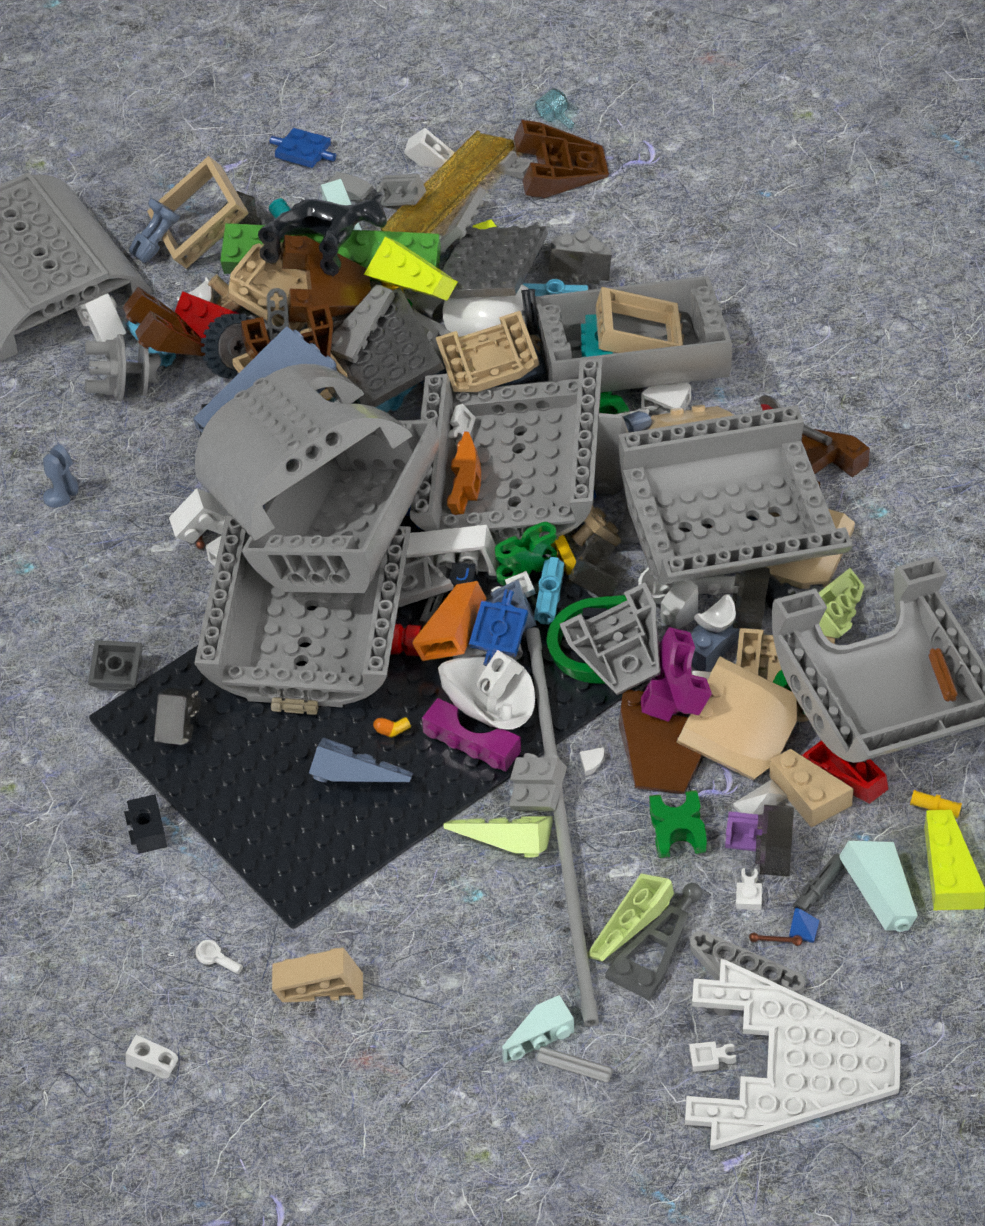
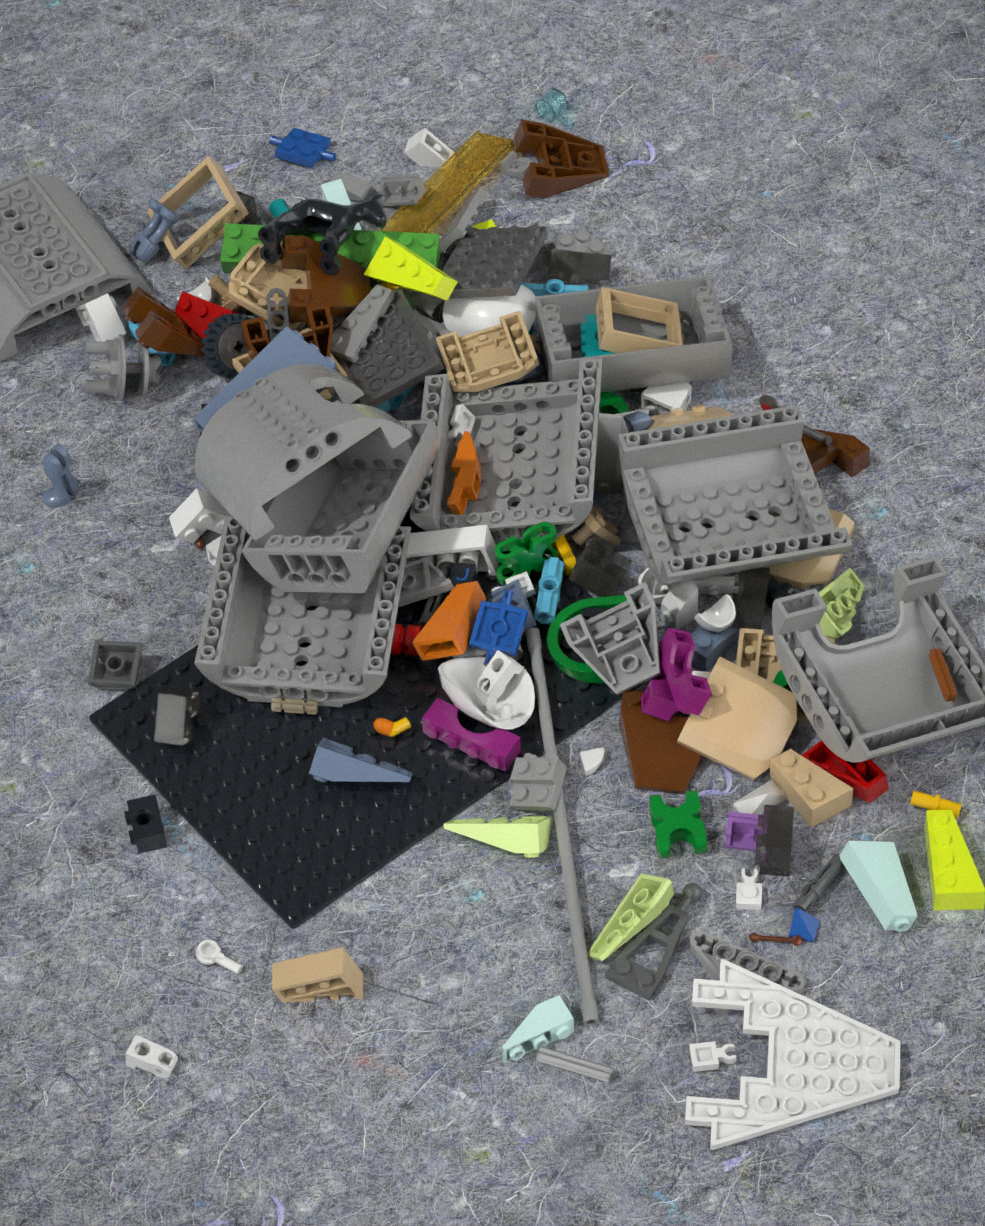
black pin [521,289,540,335] -> none

